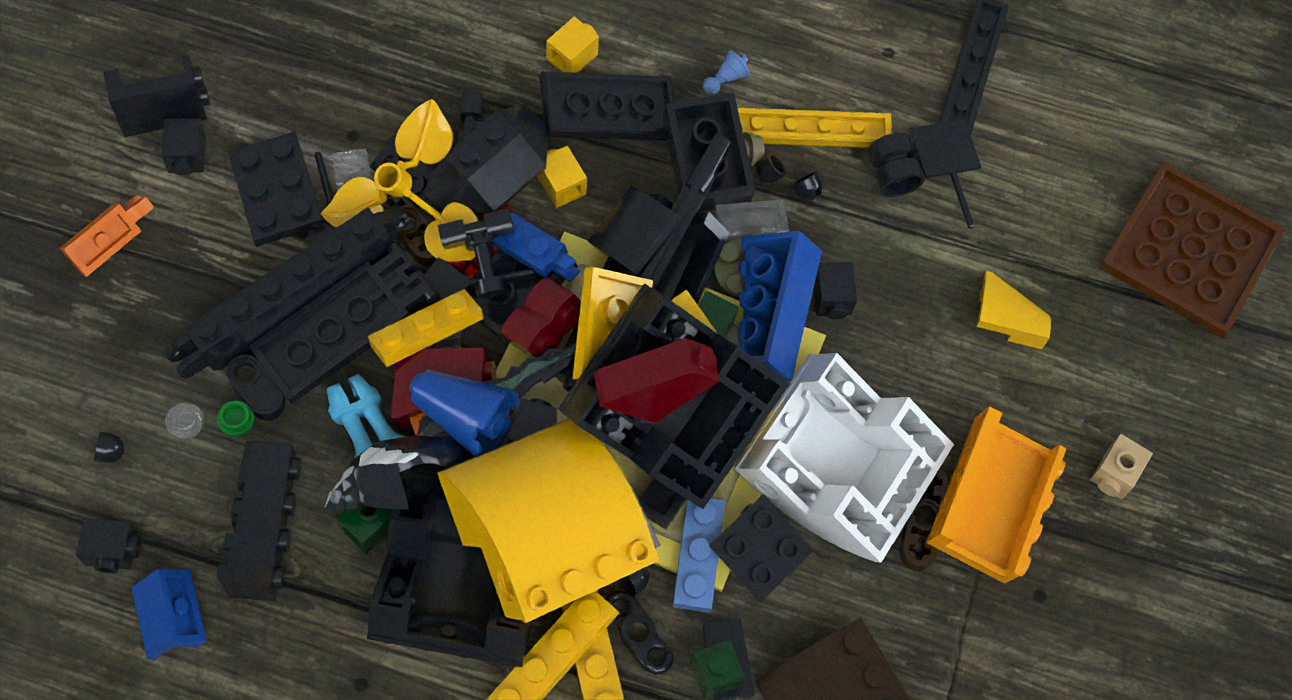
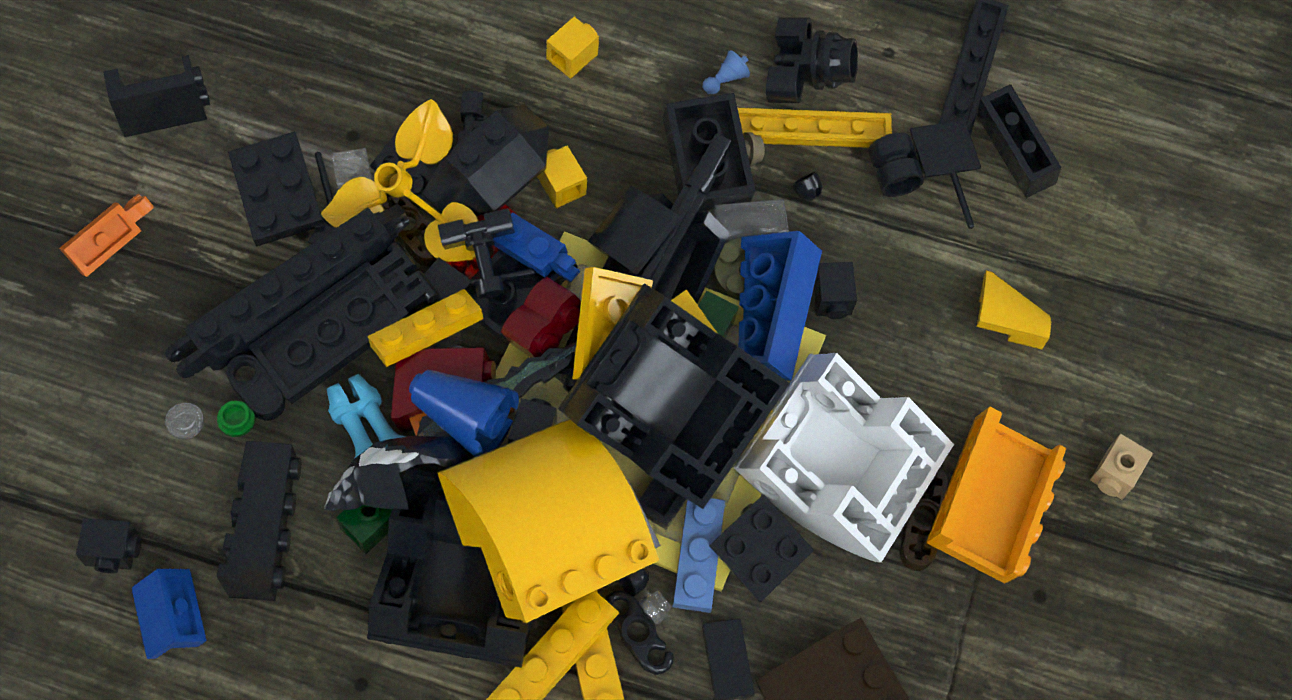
black hinge [94,432,124,463] -> none
black brick [162,118,206,175] -> none
black tile [539,71,675,141] -> none
dark red slope [594,338,720,423] -> none
dark green brick [690,640,745,700] -> none
black hinge [756,152,786,183] -> none
reddish brown plate [1099,161,1286,339] -> none
none -> clear plate [638,589,672,626]
none -> black beam [766,17,858,103]
none -> black brick [977,84,1062,198]

